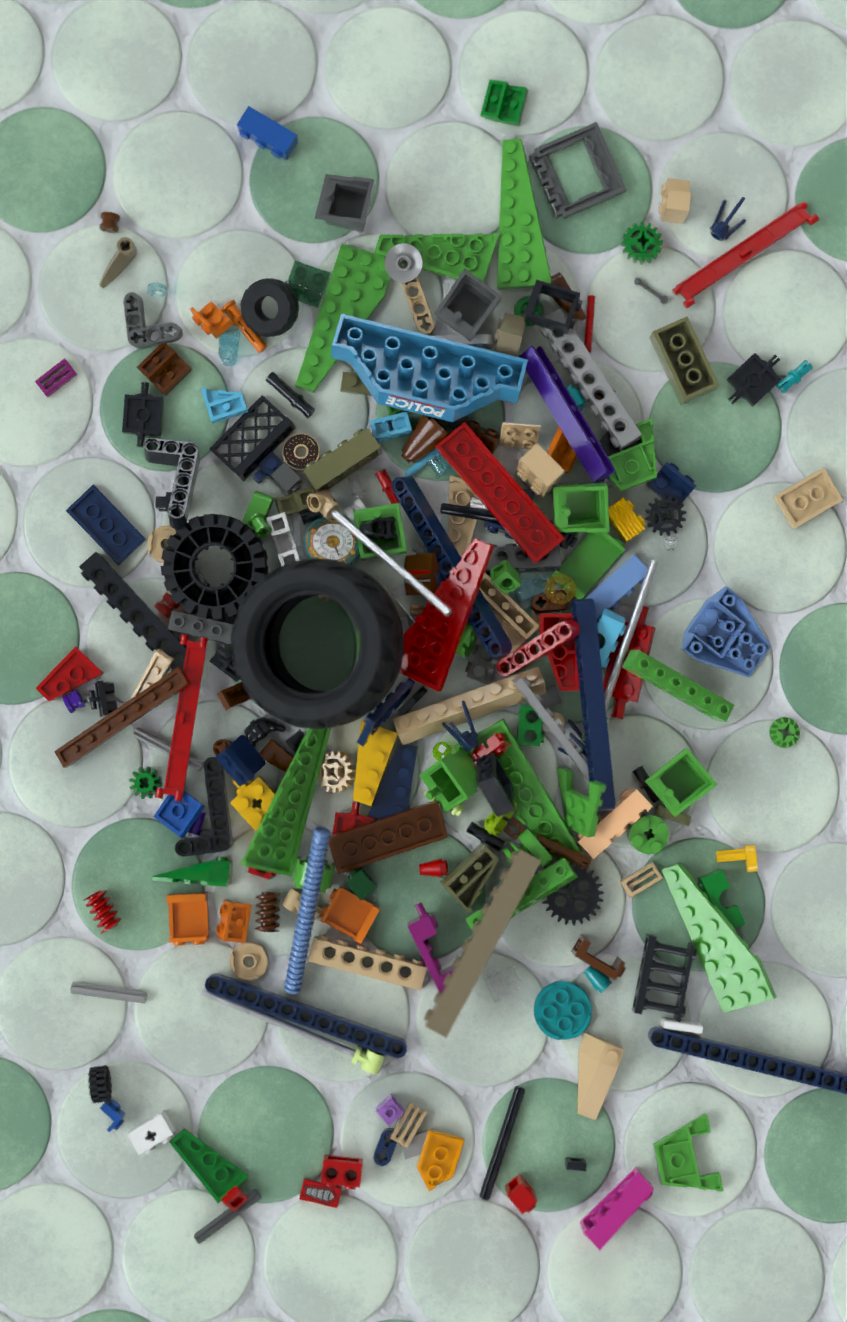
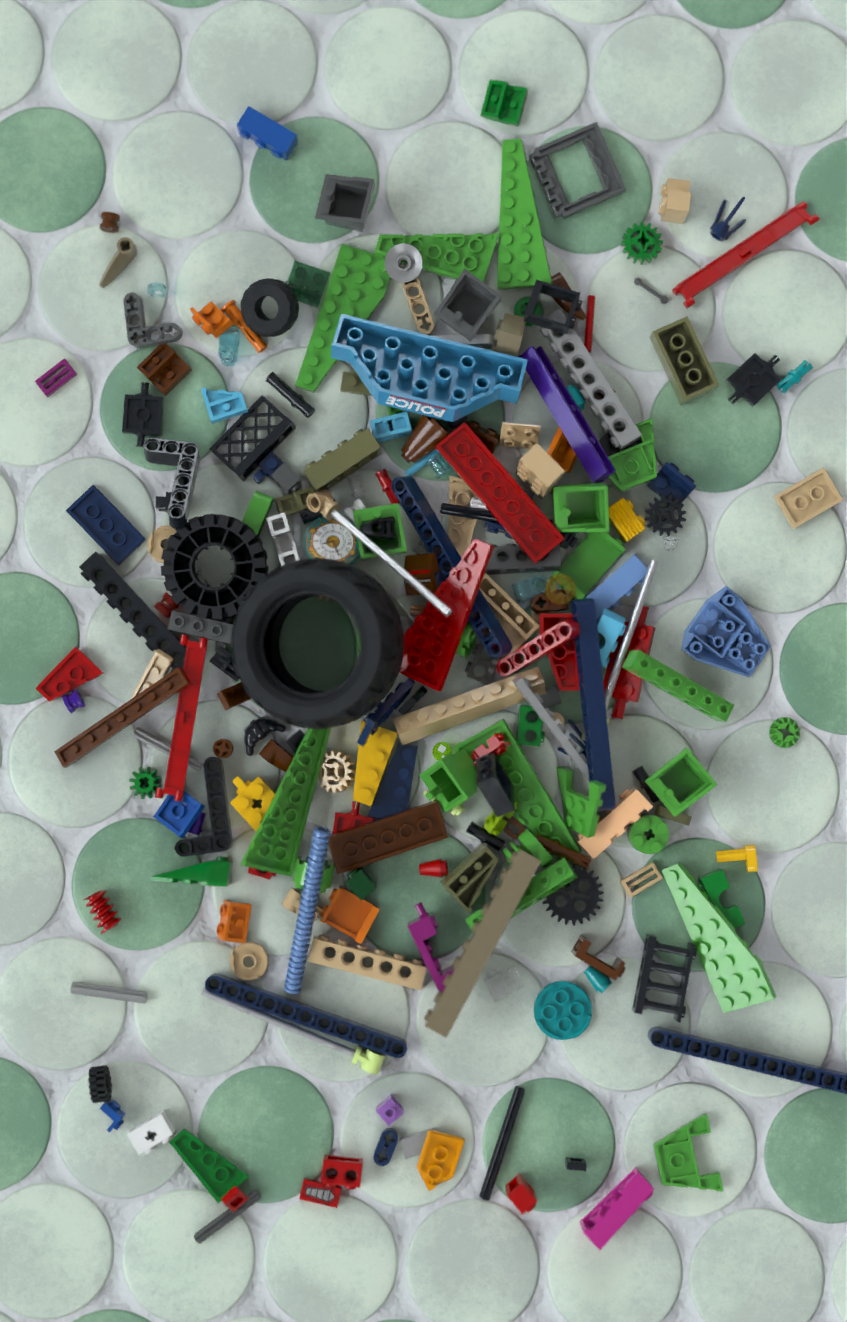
black hips [84,680,118,717] -> none
orange panel [166,892,210,946] -> none
dark blue bracket [216,735,266,787] -> none
bright green bush [248,513,272,539] -> none
reddish brown piece [255,891,281,932] -> none
tile [282,433,320,471] -> none
tan tile [390,1103,427,1148] -> none
dark blue plant [442,701,479,751] -> none
bright green brick [490,559,521,595] -> none
tan wedge [577,1033,624,1120] -> none
white tile [661,1017,703,1034] -> none

